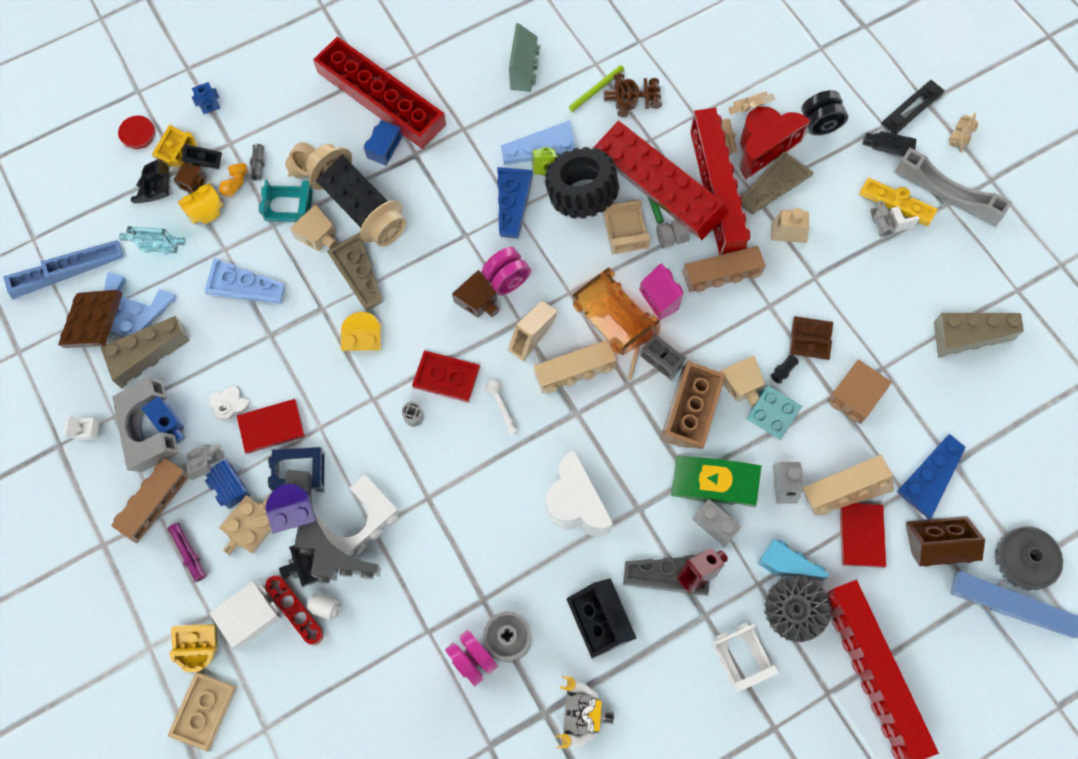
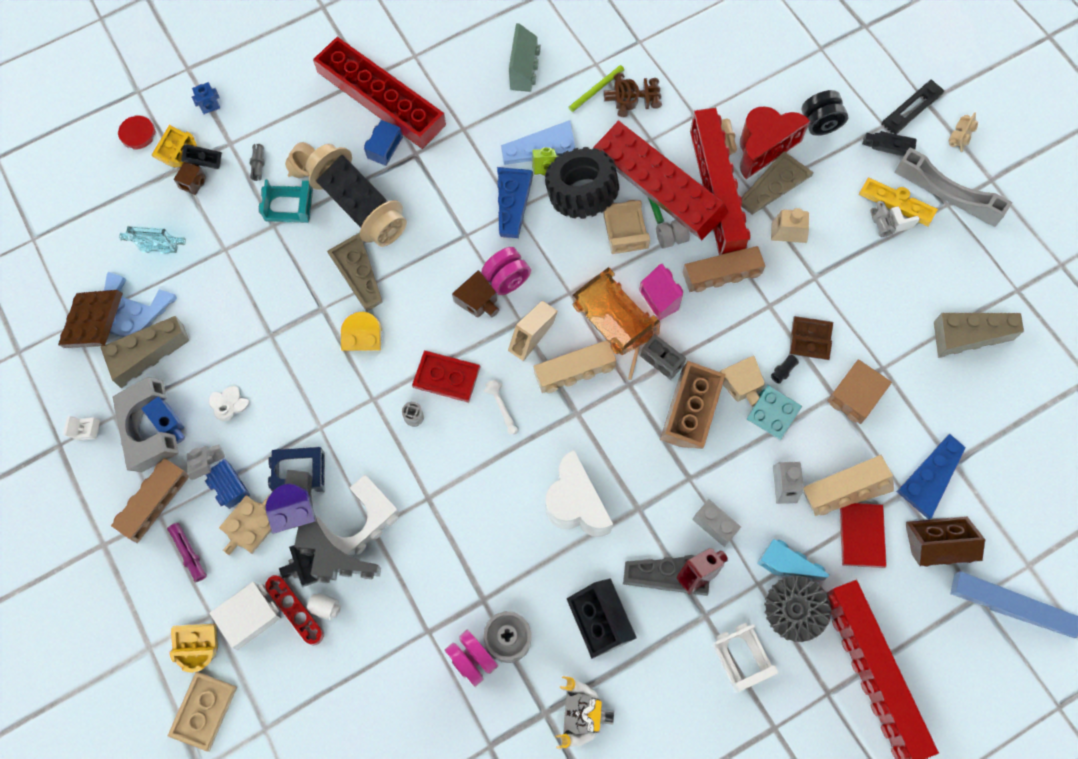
medium blue slope [3,240,124,299] -> none
black slope [131,159,169,204] -> none
yellow slope [177,183,224,224] -> none
light blue wing [204,258,285,304] -> none
light orange arm [219,163,248,197] -> none
red tile [237,399,305,454] -> none
tan torso [290,205,338,251] -> none
green slope [671,456,762,507] -> none
tan plate [728,91,775,115] -> none
dark grey wheel [995,526,1063,591] -> none

